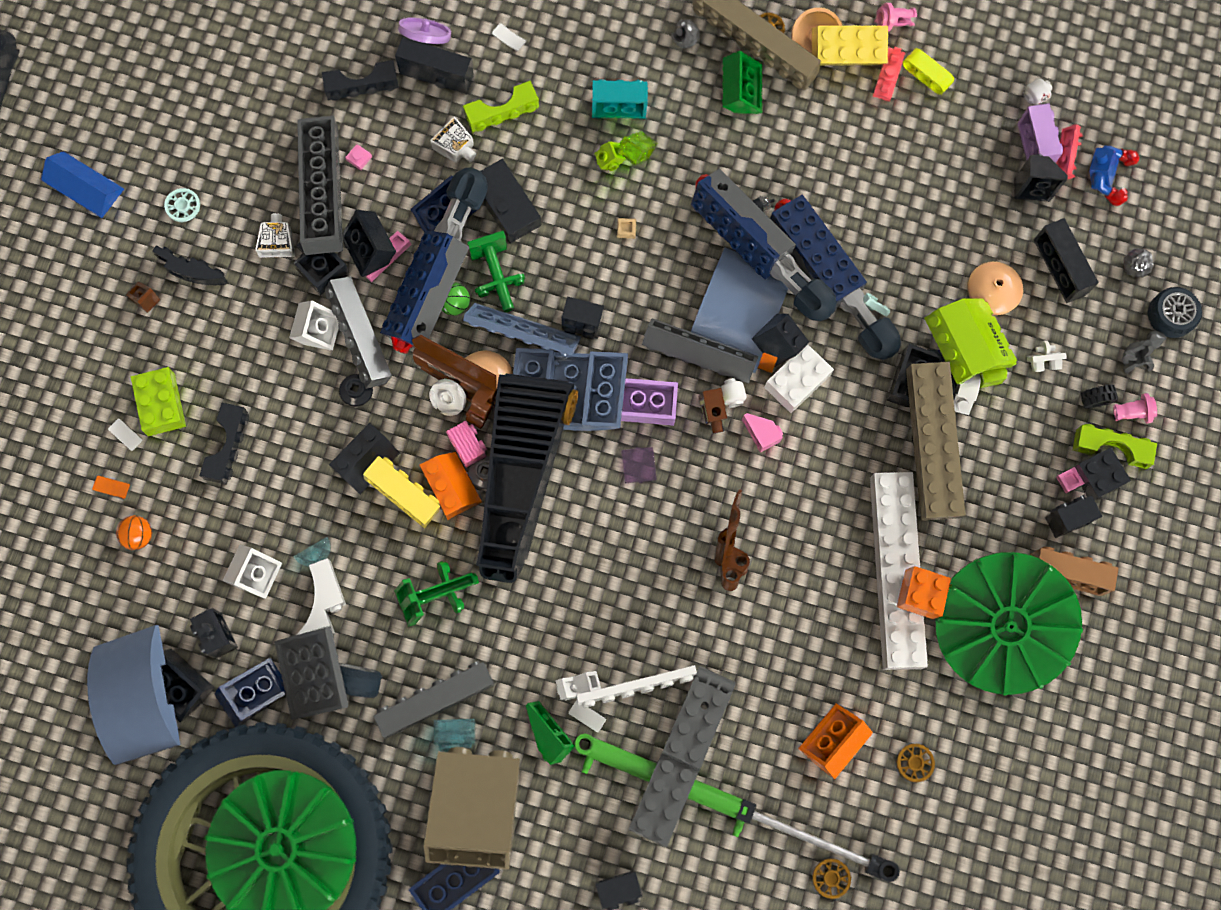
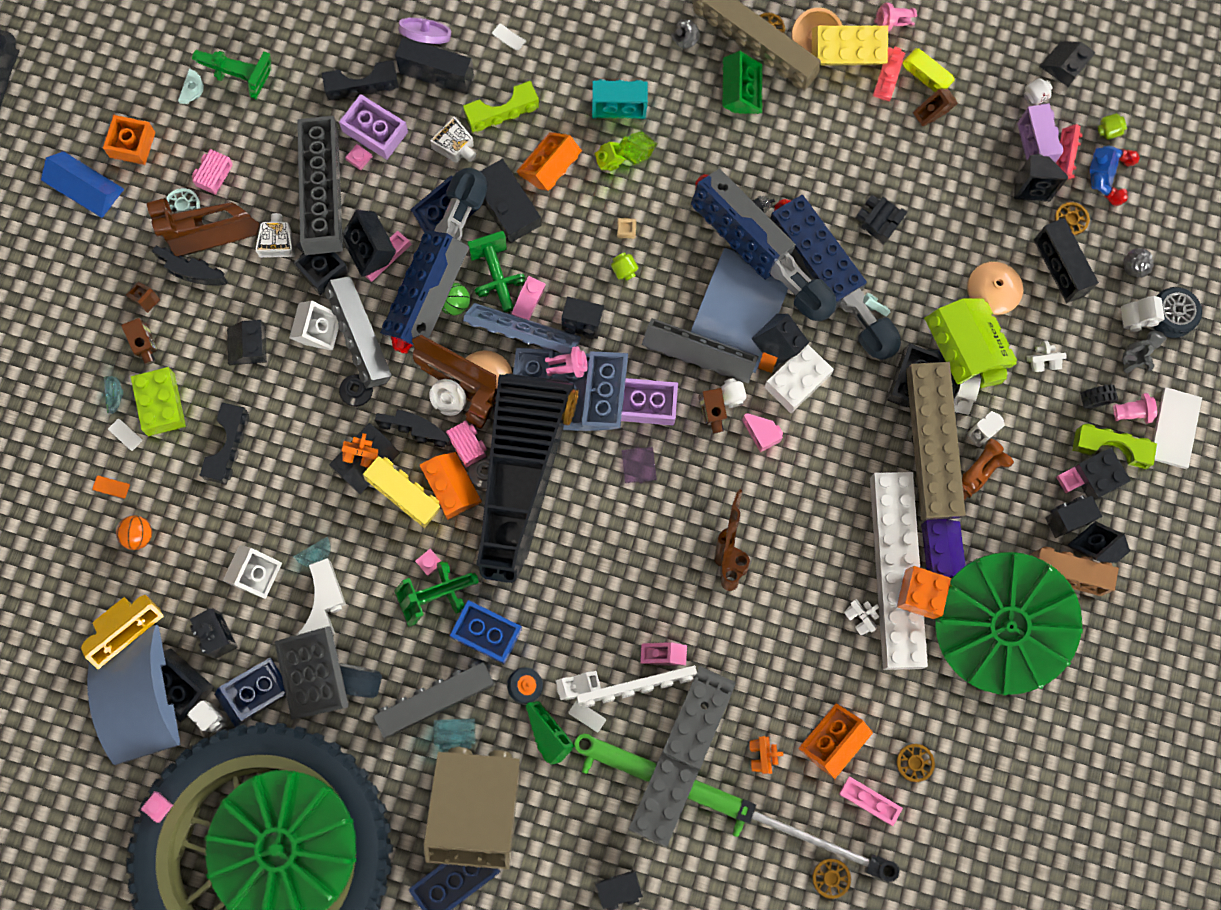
none -> yellow brick [81,595,164,669]
none -> orange brick [103,115,156,165]
none -> clear light blue plate [104,376,123,414]
none -> reddish brown torso [121,318,157,365]
none -> bright pink plate [141,792,173,823]
none -> reddish brown panel [147,198,260,257]
none -> light aqua plate [178,69,204,104]
none -> white brick [188,701,227,733]
none -> green piece [192,49,272,100]
none -> bright pink brick [192,149,233,195]
none -> black slope [227,320,267,366]
none -> lavender brick [339,94,408,160]
none -> orange hips [341,433,379,468]
none -> black slope [375,409,451,448]
none -> bright pink plate [415,549,441,577]
none -> blue brick [450,600,522,665]
none -> black wheel [507,667,543,704]
none -> bright pink slope [511,276,546,320]
none -> orange slope [516,132,582,191]
none -> bright pink piece [545,346,587,378]
none -> lime head [611,252,638,281]
none -> bright pink slope [640,642,687,666]
none -> orange hips [749,736,783,774]
none -> bright pink plate [839,776,903,826]
none -> white hips [844,599,879,635]
none -> black hips [855,195,908,244]
none -> reddish brown slope [912,89,958,127]
none -> dark purple slope [921,519,966,578]
none -> dark orange piece [962,439,1014,500]
none -> white brick [967,411,1005,447]
none -> black slope [1040,41,1096,88]
none -> pearl gold wheel [1054,202,1090,235]
none -> black slope [1068,521,1130,563]
none -> lime head [1097,113,1127,140]
none -> white brick [1121,296,1164,332]
none -> white tile [1152,387,1202,469]

